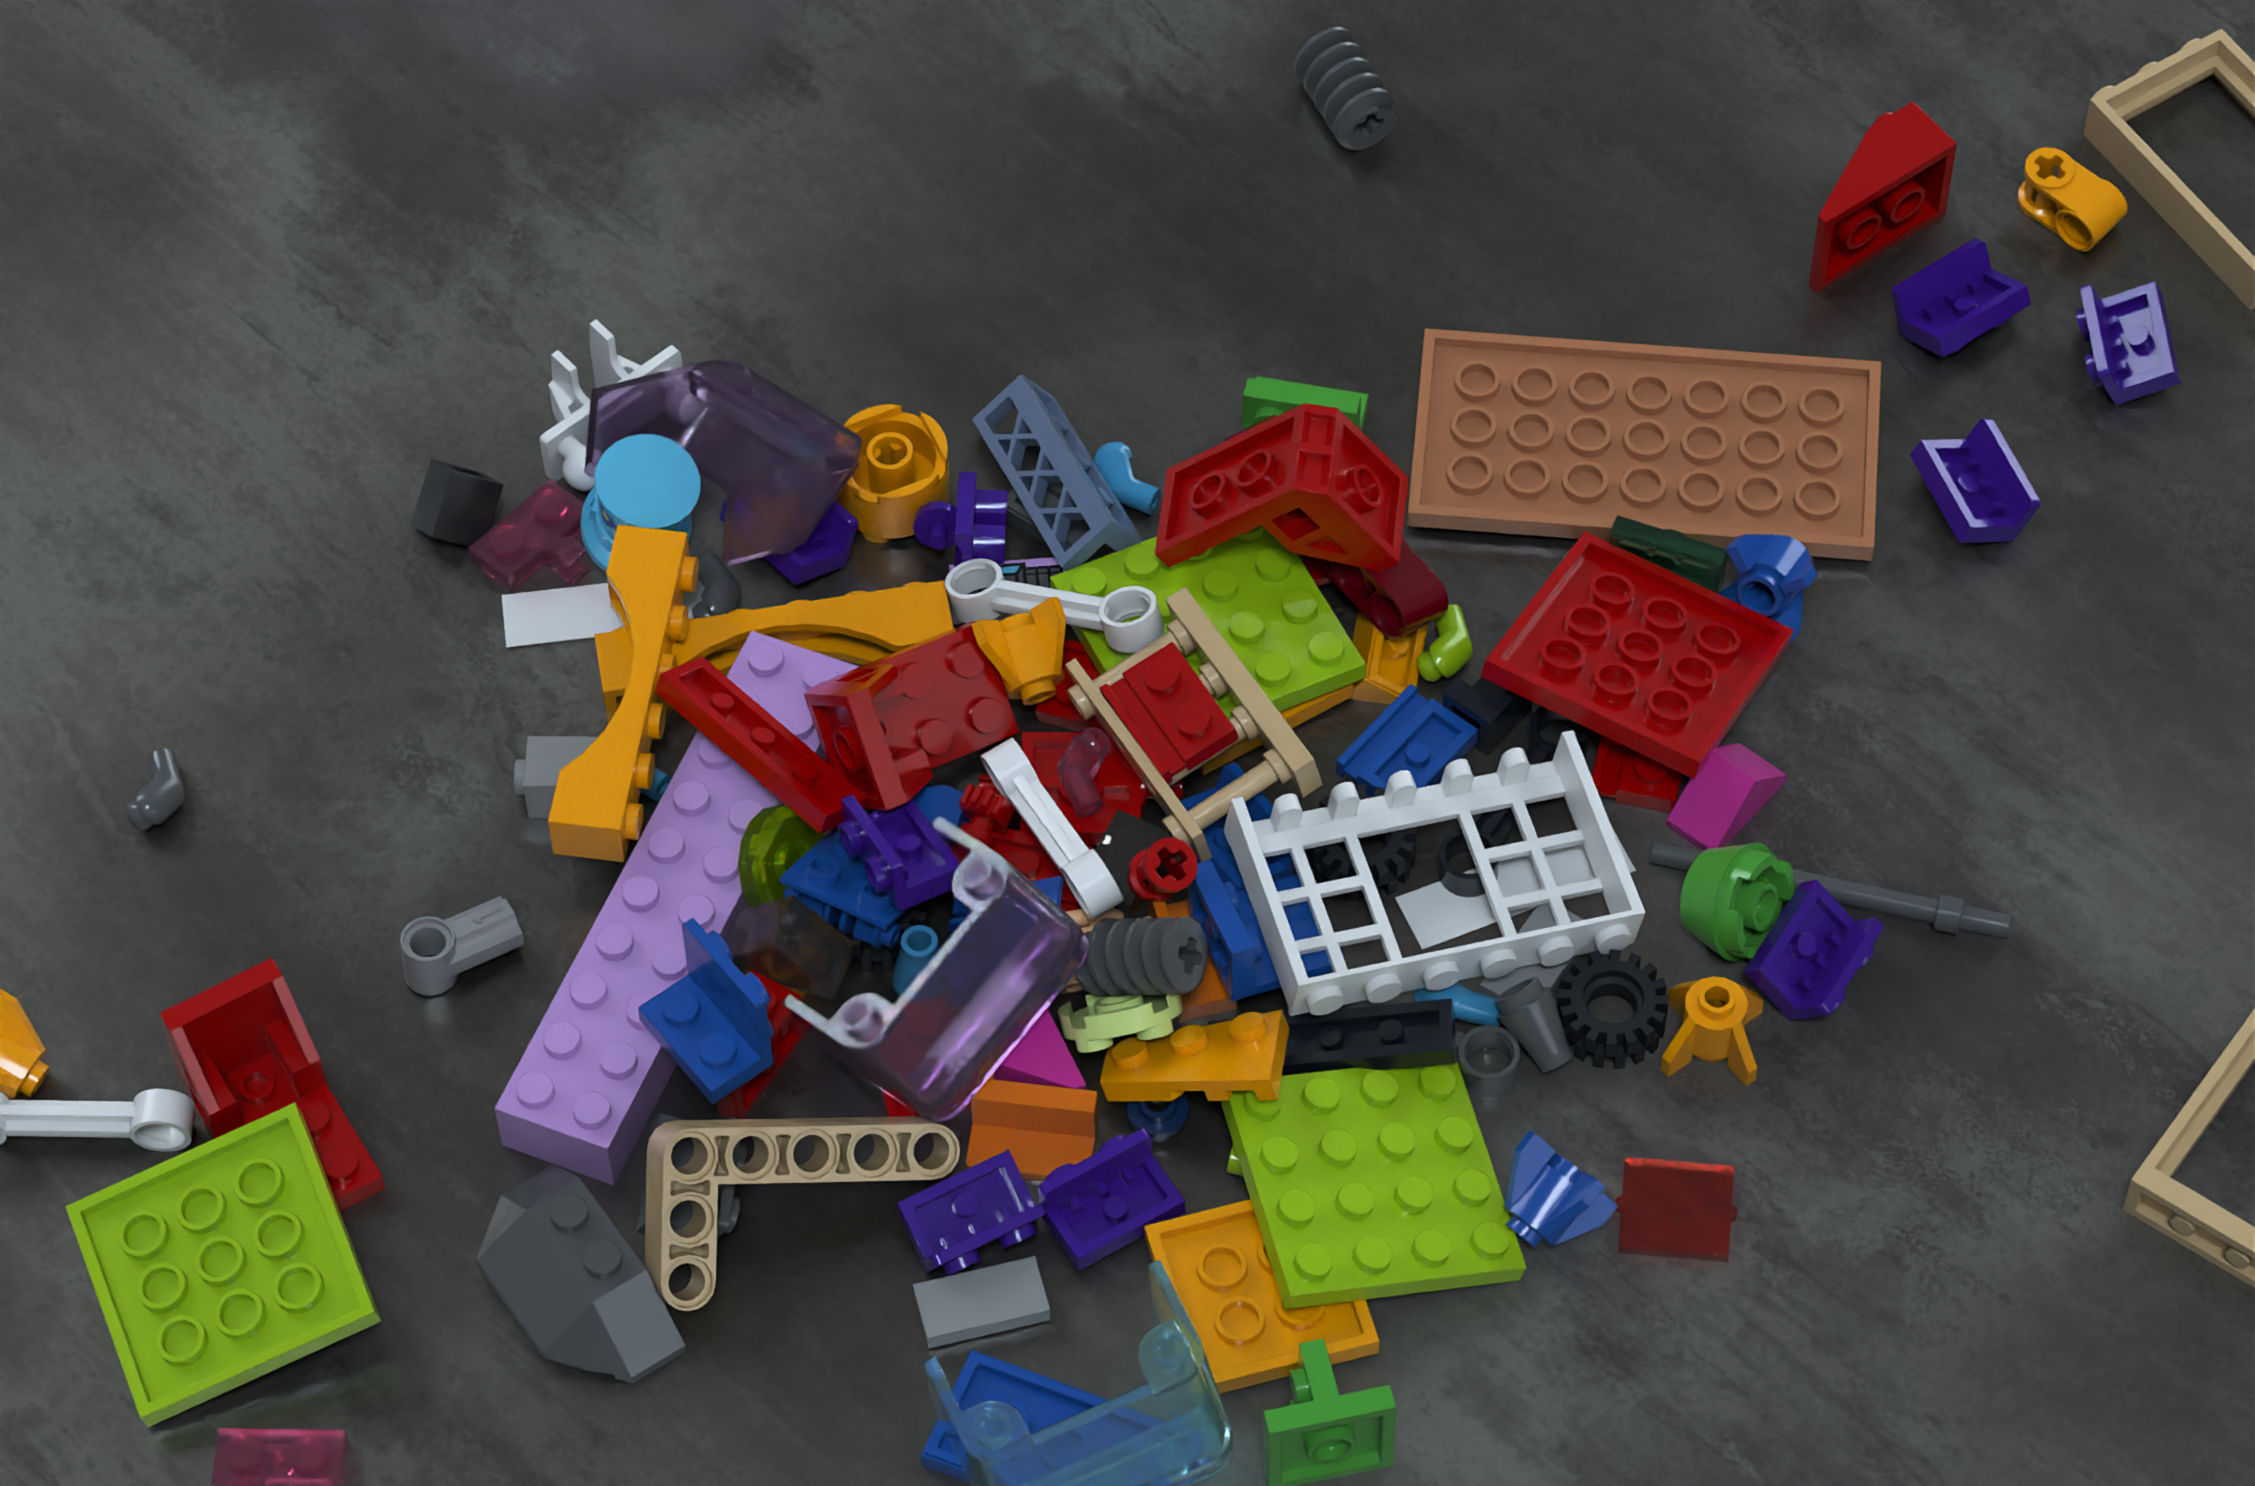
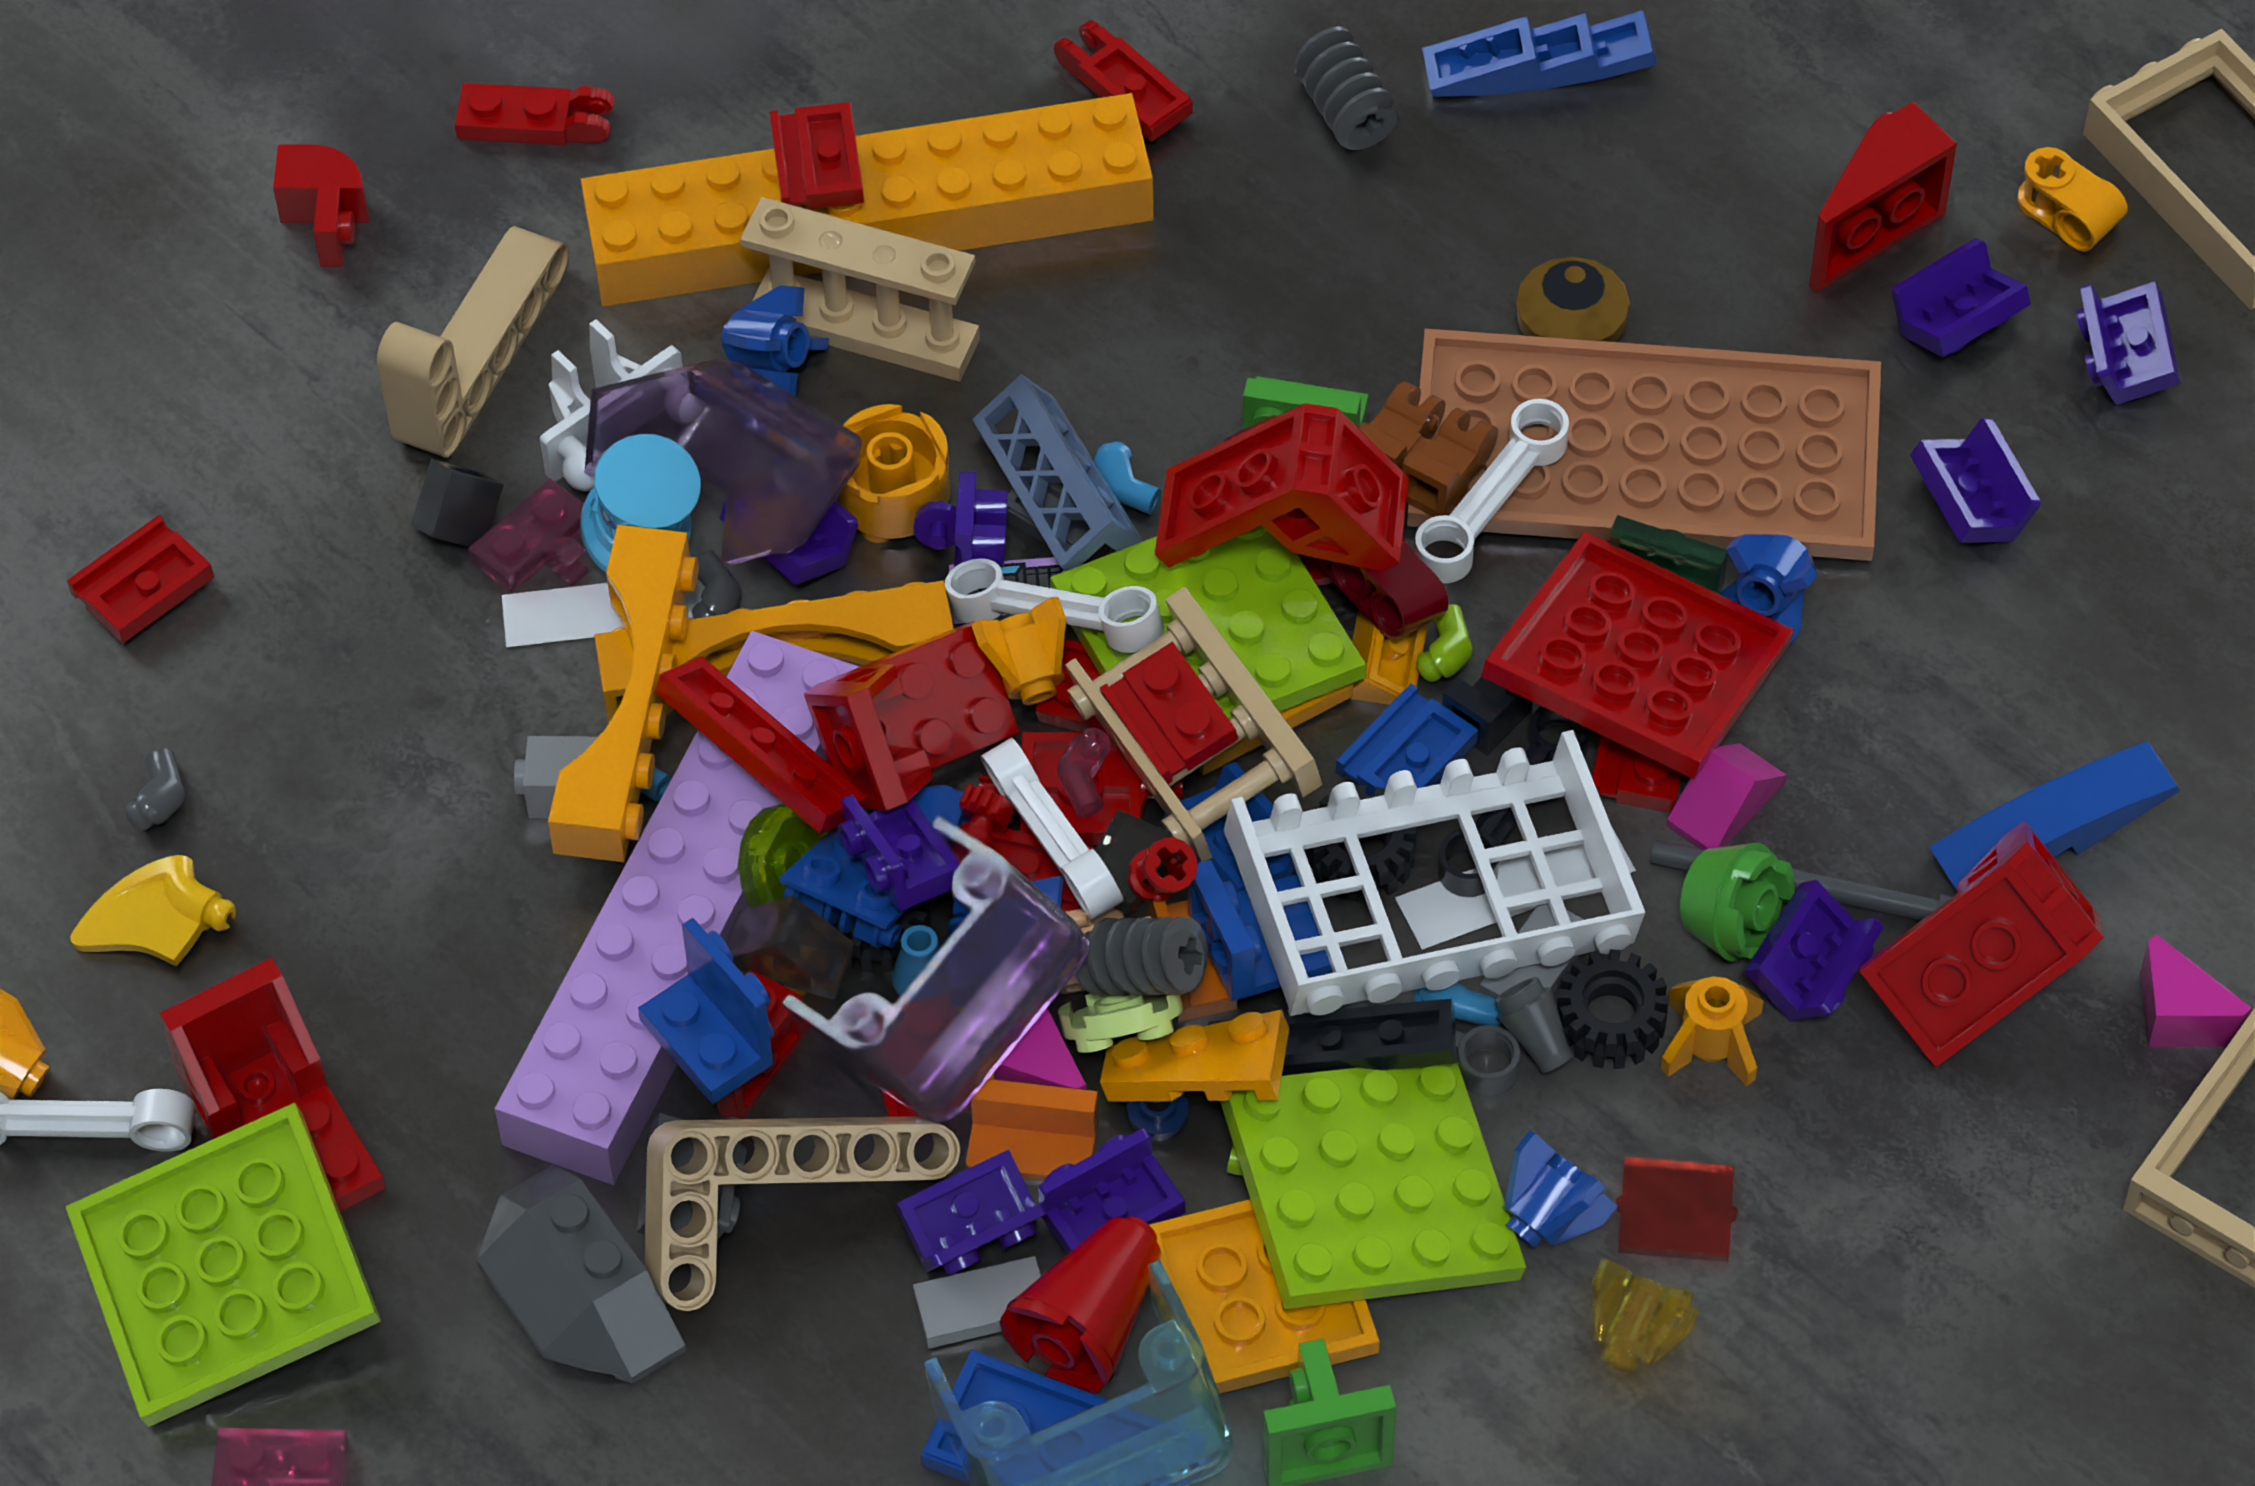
light grey piece [400,896,524,996] -> none
none -> red plate [67,515,214,644]
none -> yellow arm [70,855,236,967]
none -> red brick [273,144,369,267]
none -> tan beam [377,226,569,458]
none -> red hinge [455,83,615,146]
none -> light orange brick [580,93,1154,307]
none -> blue brick [721,285,829,402]
none -> tan fence [740,197,980,382]
none -> red plate [769,102,864,210]
none -> red cone [999,1216,1161,1394]
none -> red hinge [1053,19,1193,142]
none -> dark orange legs [1358,381,1498,517]
none -> white piece [1415,399,1569,583]
none -> blue slope [1422,10,1658,97]
none -> pearl gold tile [1516,257,1630,342]
none -> clear yellow brick [1592,1258,1700,1374]
none -> red bracket [1859,820,2104,1067]
none -> blue slope [1929,741,2180,892]
none -> dark pink slope [2140,934,2252,1047]

